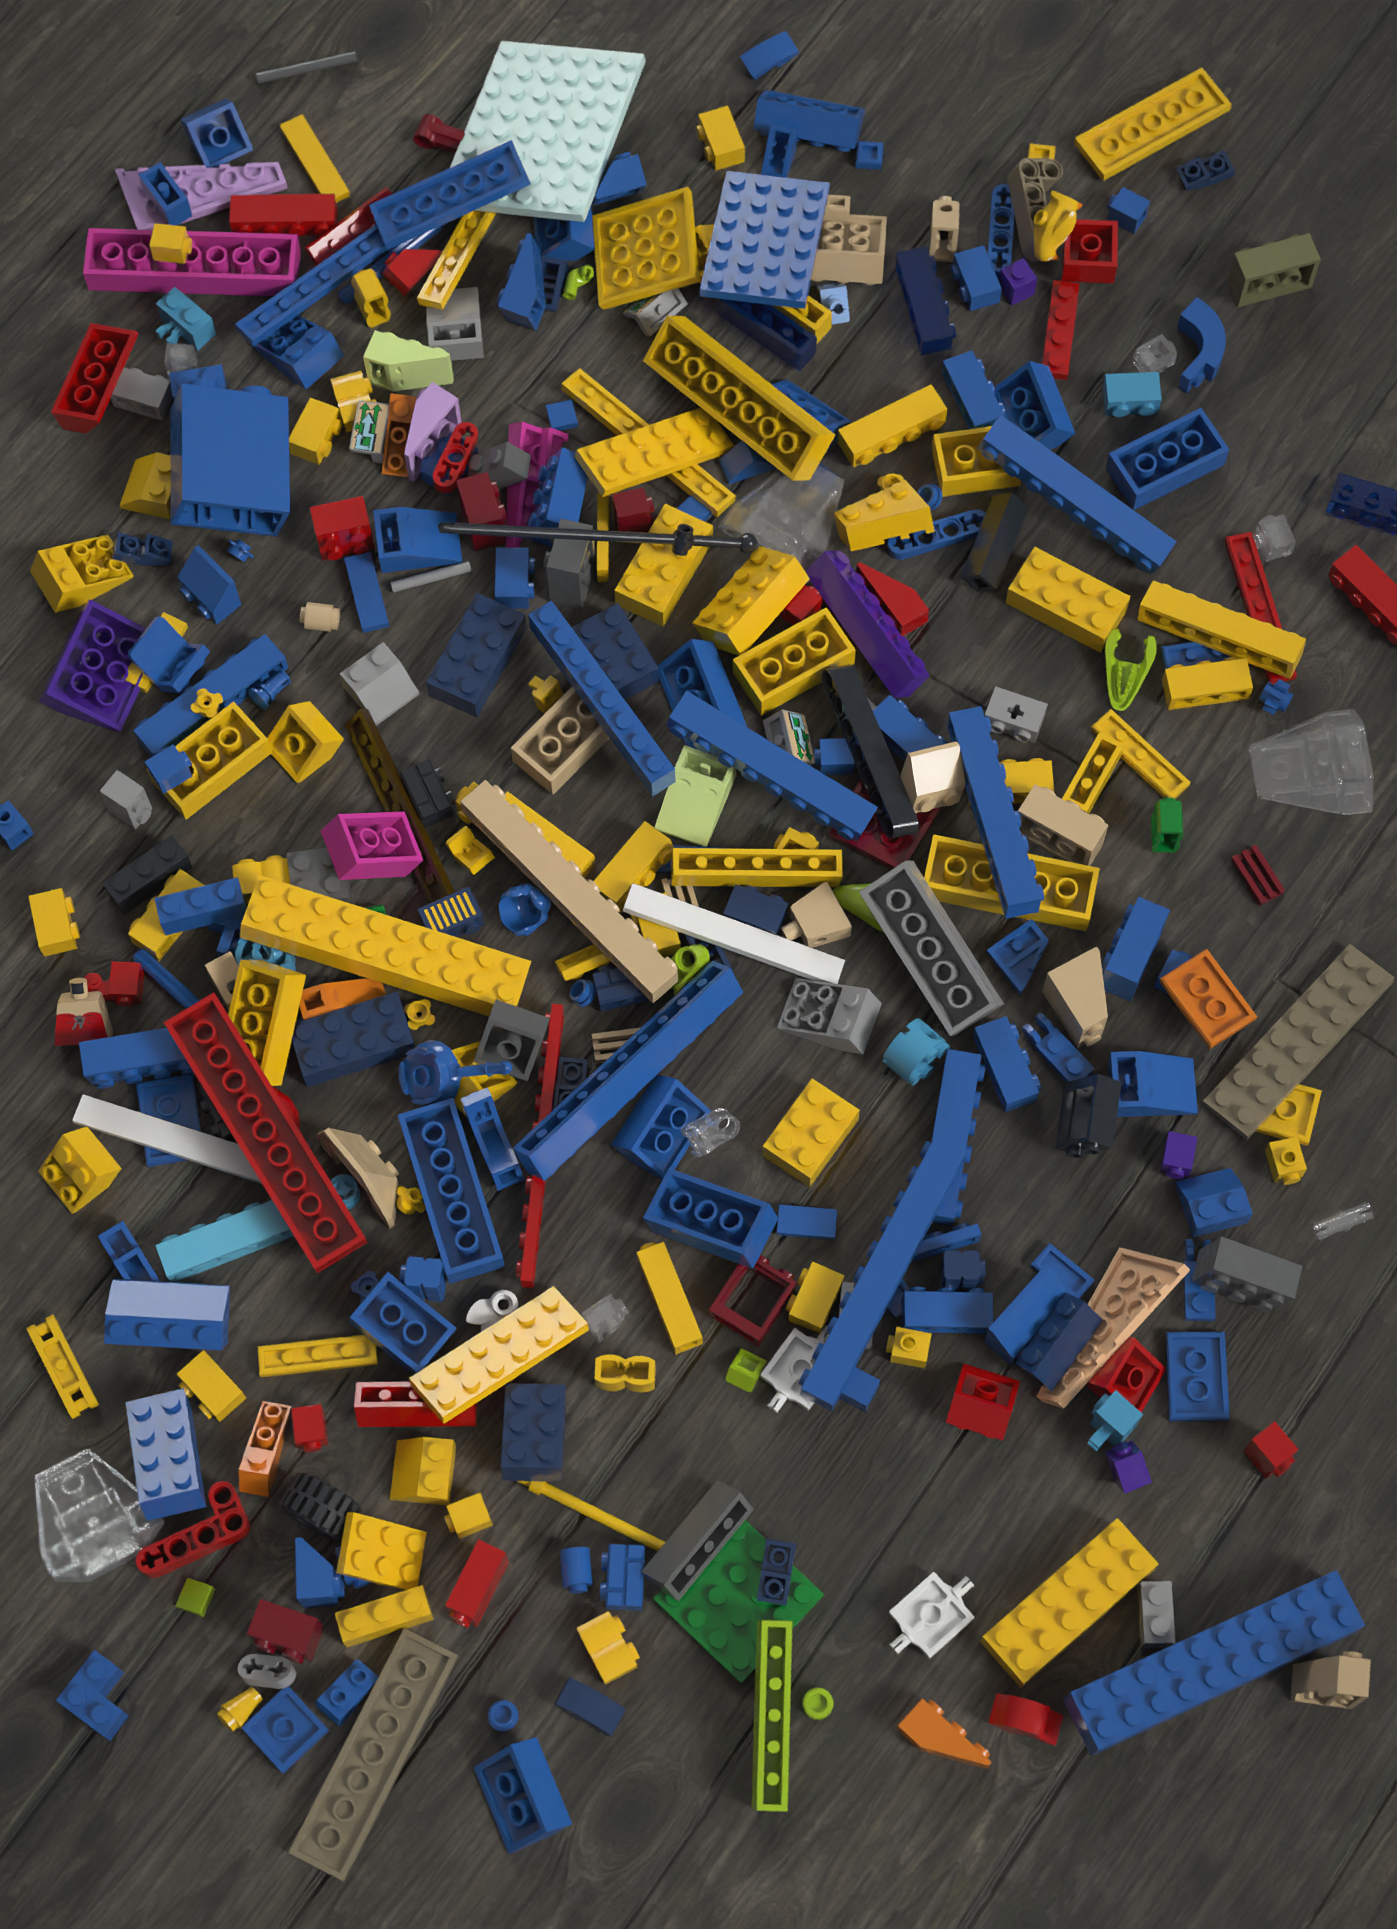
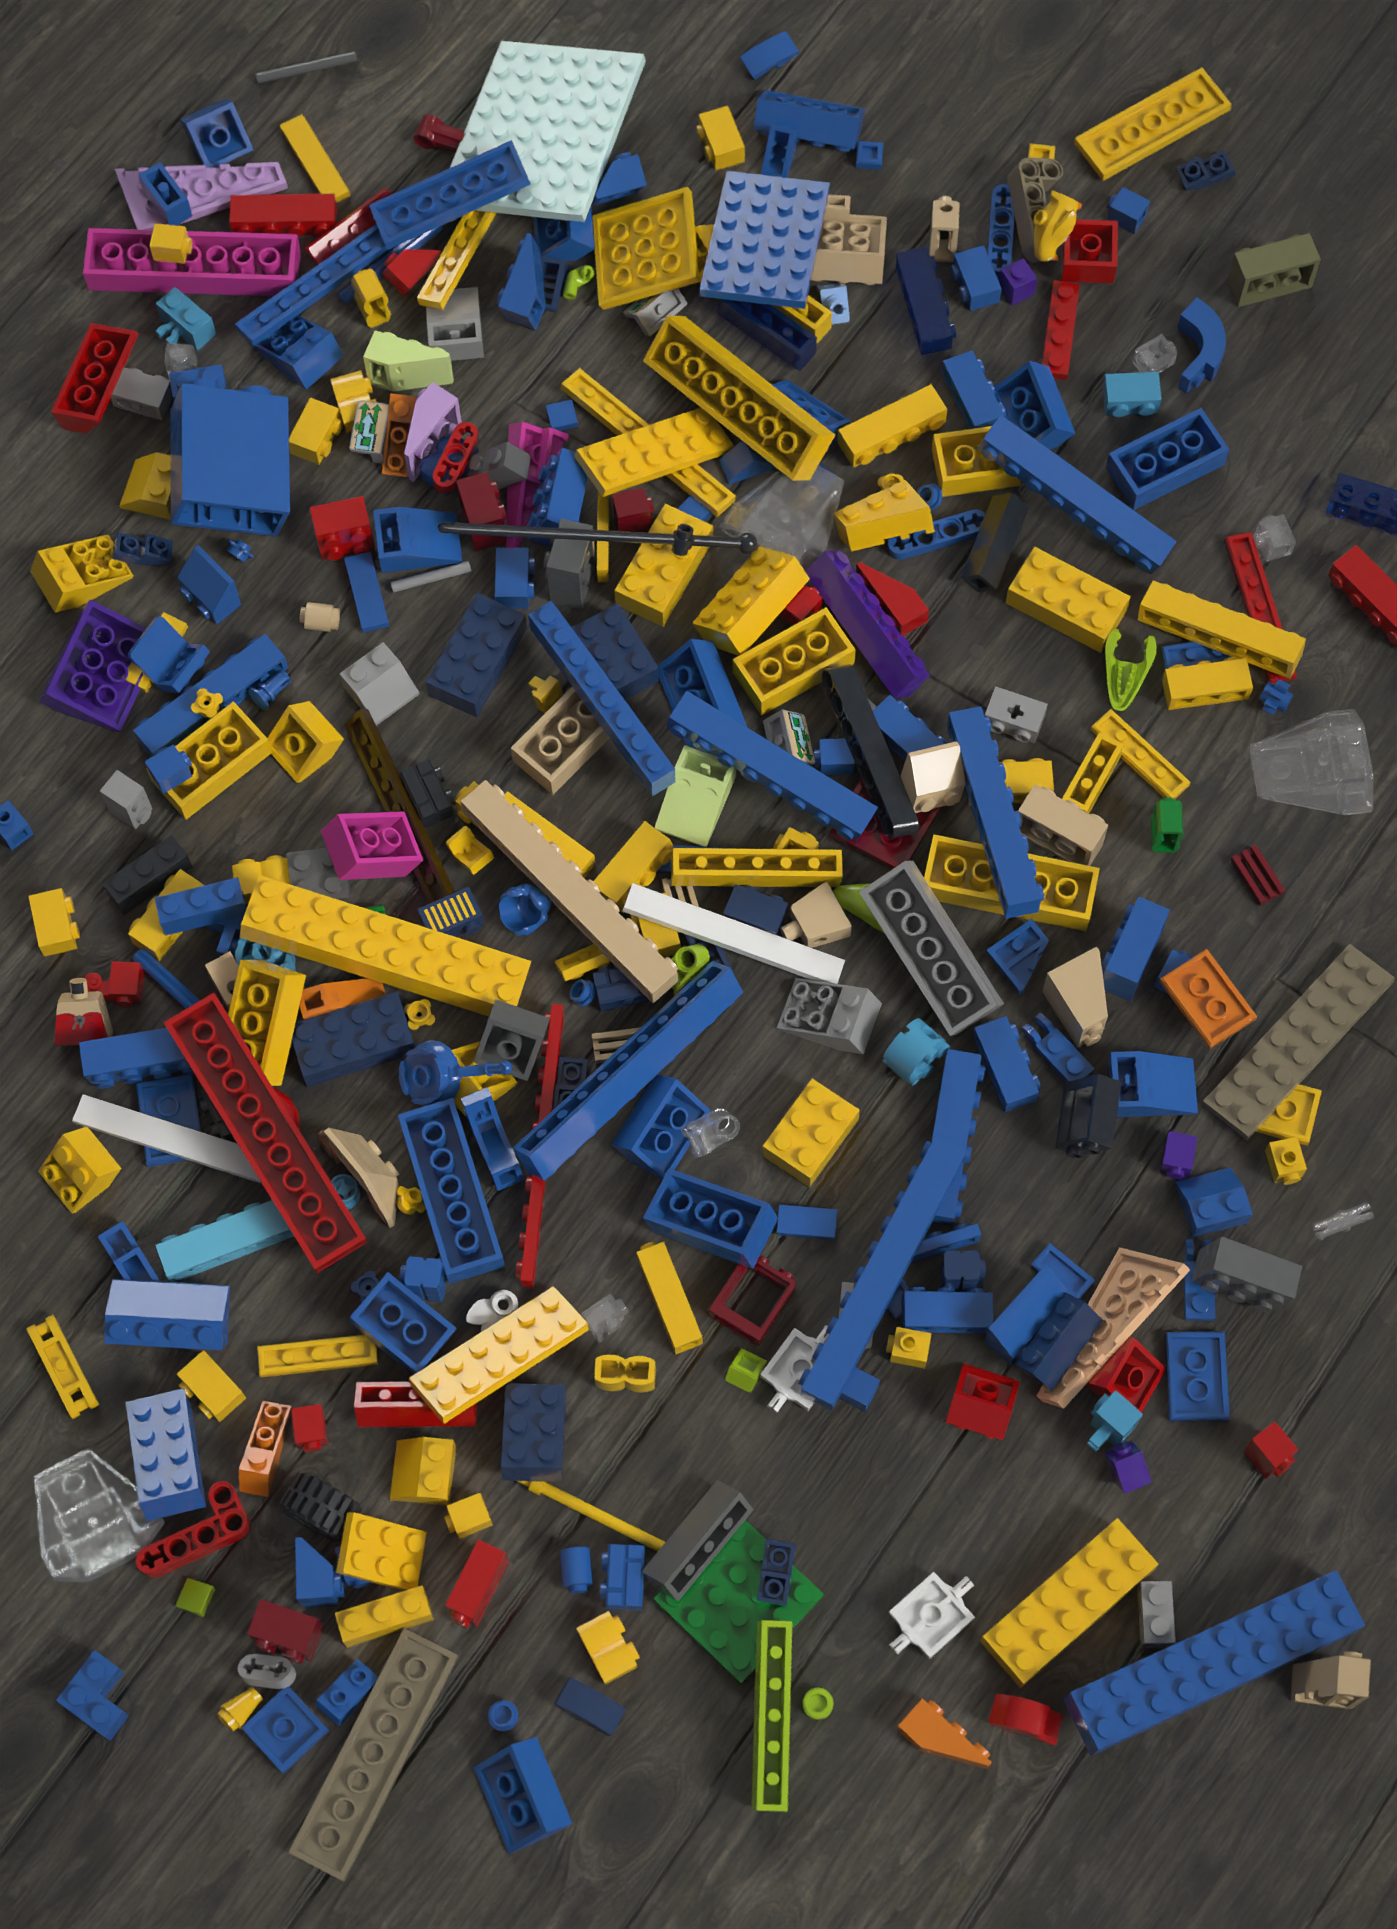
yellow brick [786,1262,845,1334] -> none

